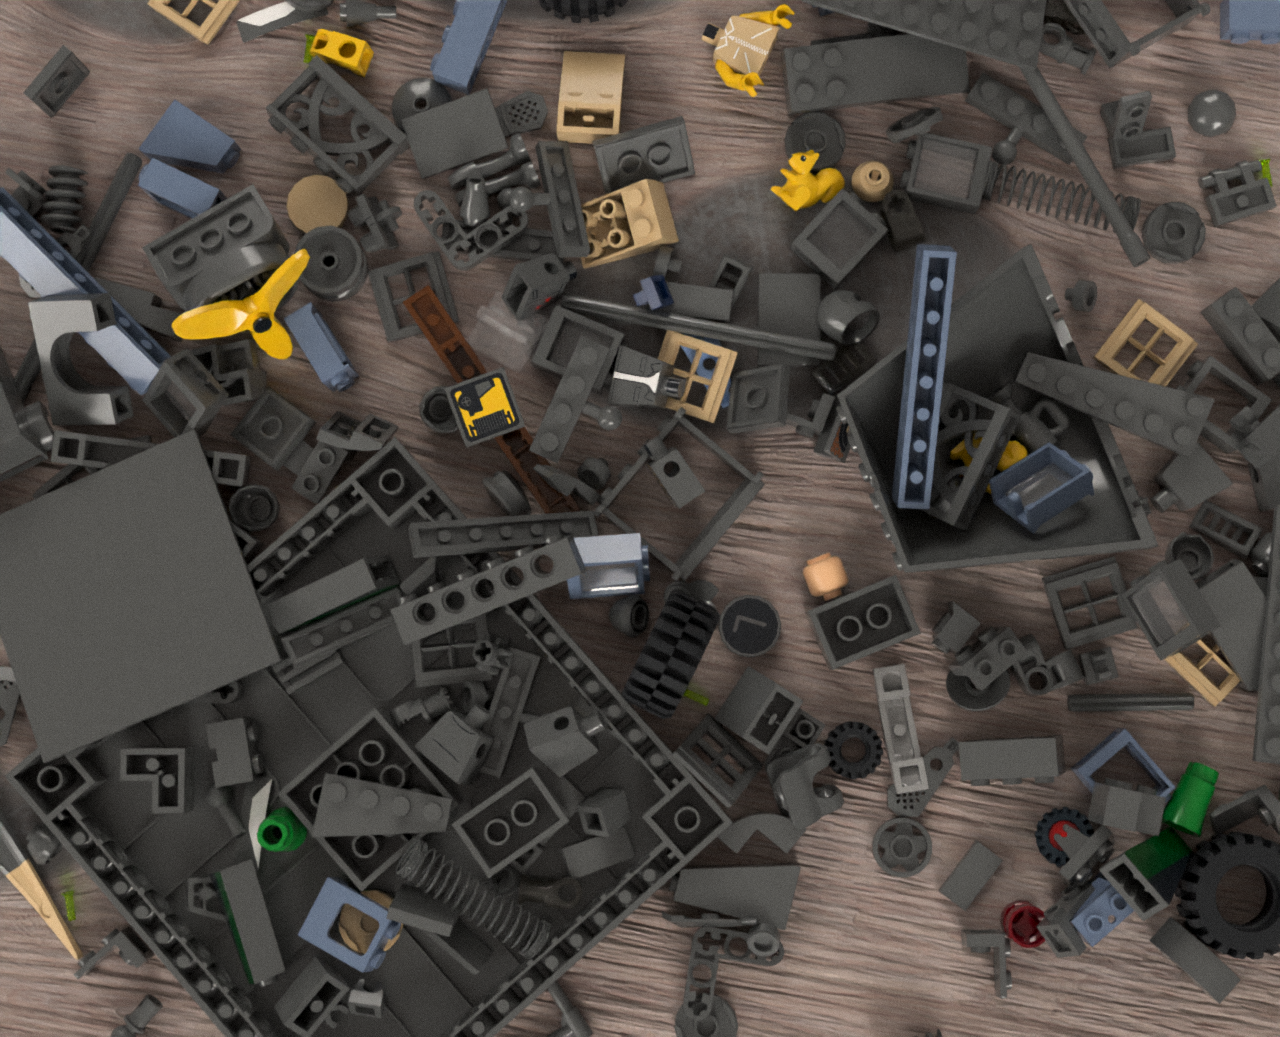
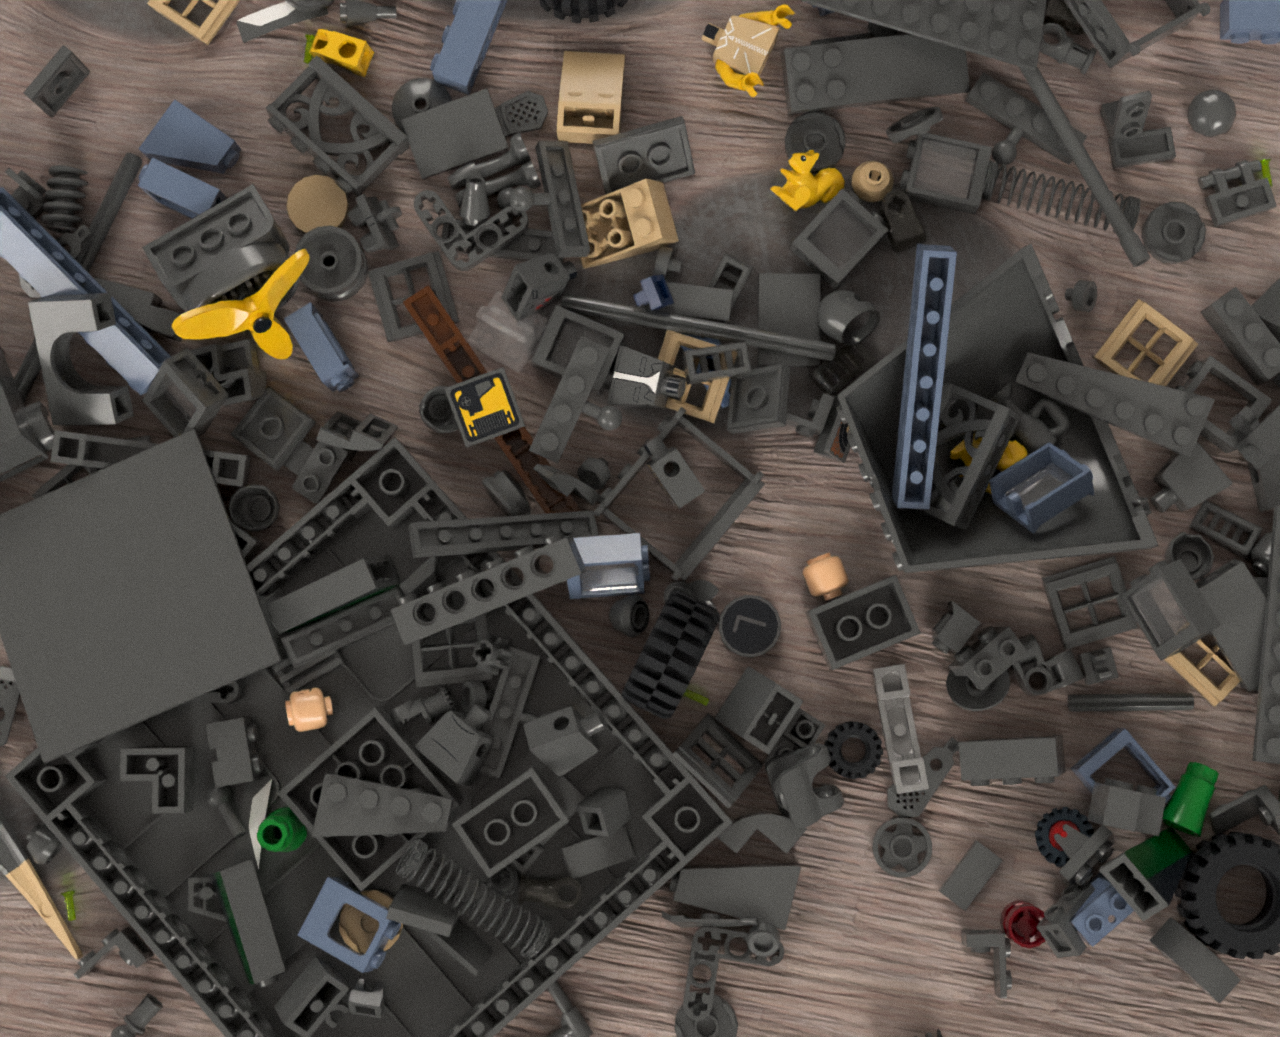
none -> light nougat head [285,687,333,732]
none -> dark grey slope [682,341,751,385]

